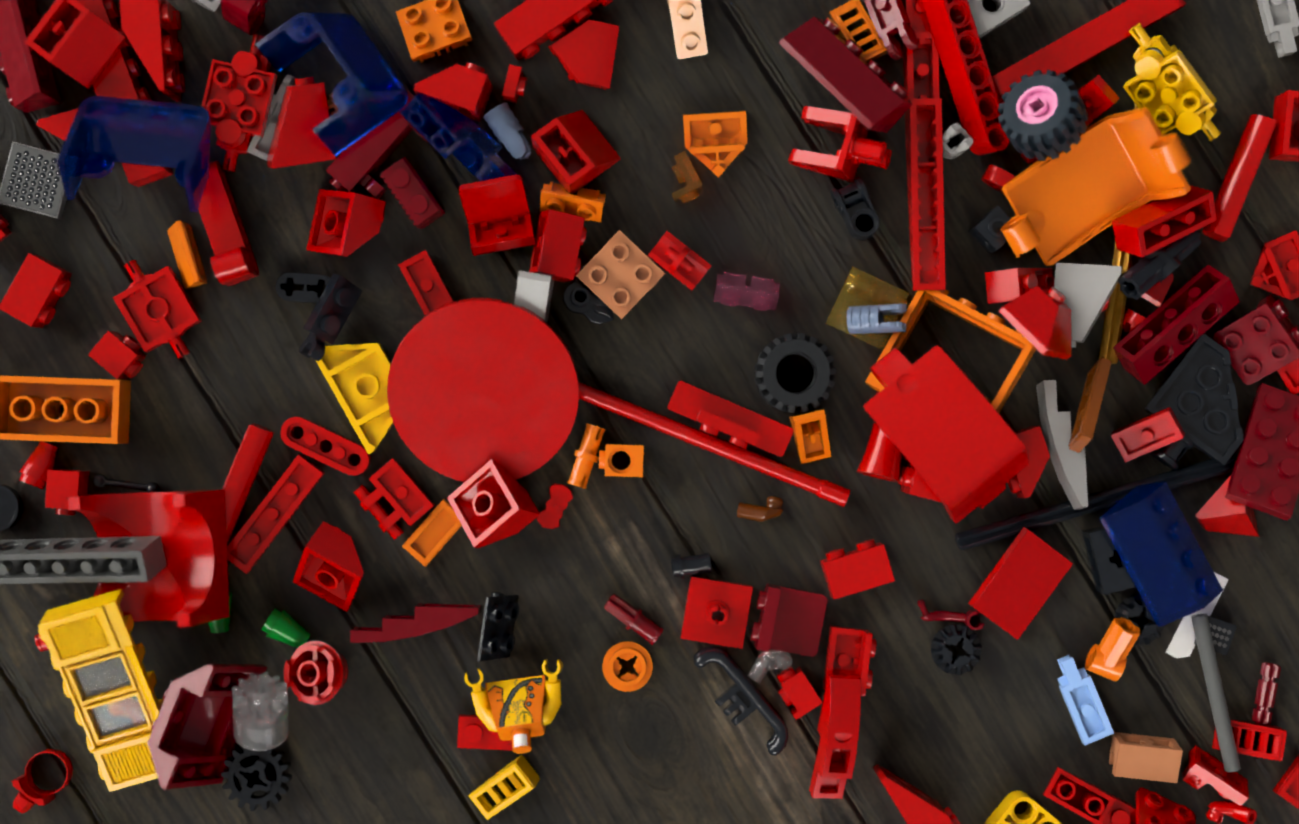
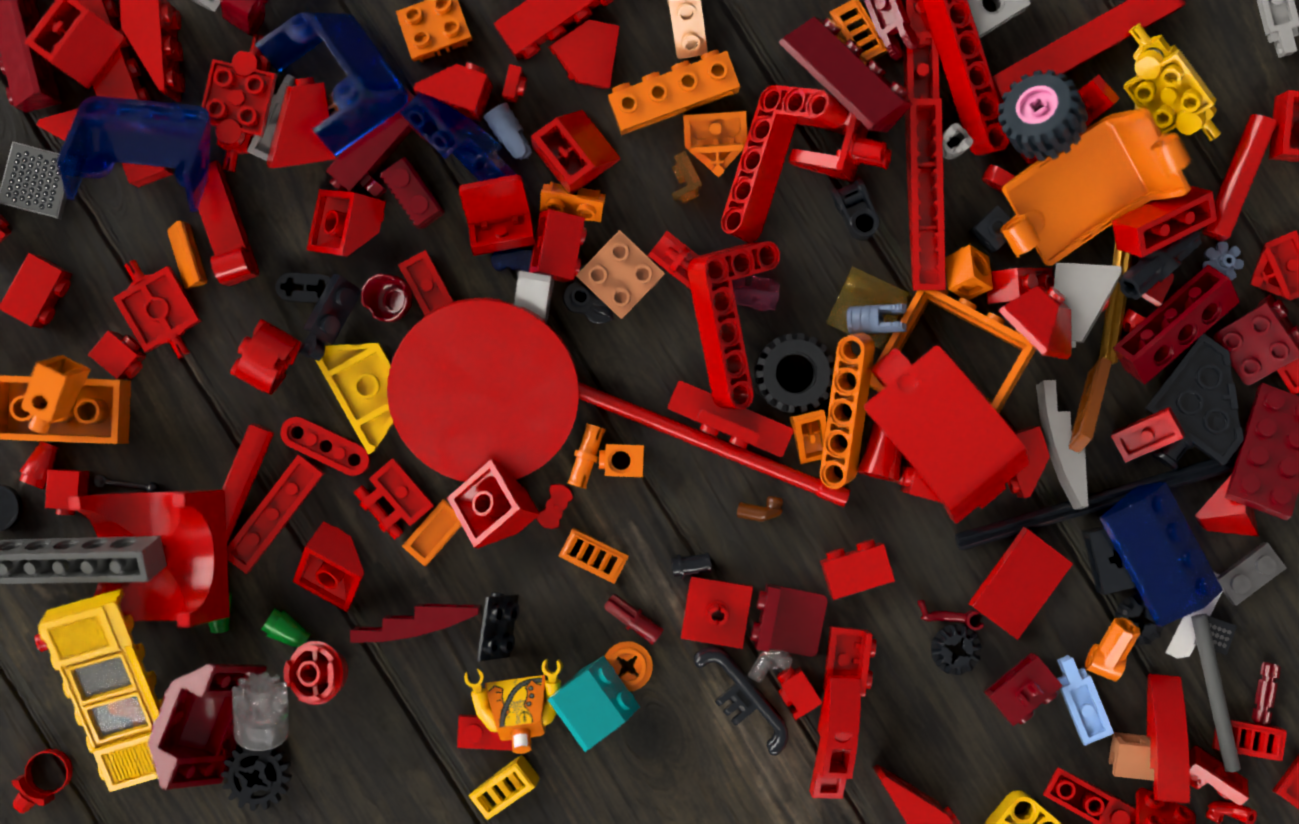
none -> orange torso [21,355,91,434]
none -> red brick [230,319,302,395]
none -> dark red hair [361,273,412,322]
none -> clear blue piece [491,249,533,272]
none -> teal slope [547,655,640,752]
none -> orange slope [558,527,629,584]
none -> orange brick [608,50,740,136]
none -> red beam [688,241,780,409]
none -> red beam [721,85,848,243]
none -> orange beam [820,333,875,489]
none -> orange brick [945,245,993,301]
none -> dark red brick [984,652,1063,726]
none -> red slope [1147,674,1190,804]
none -> sand blue plant [1202,242,1244,280]
none -> flat silver plate [1214,542,1286,606]

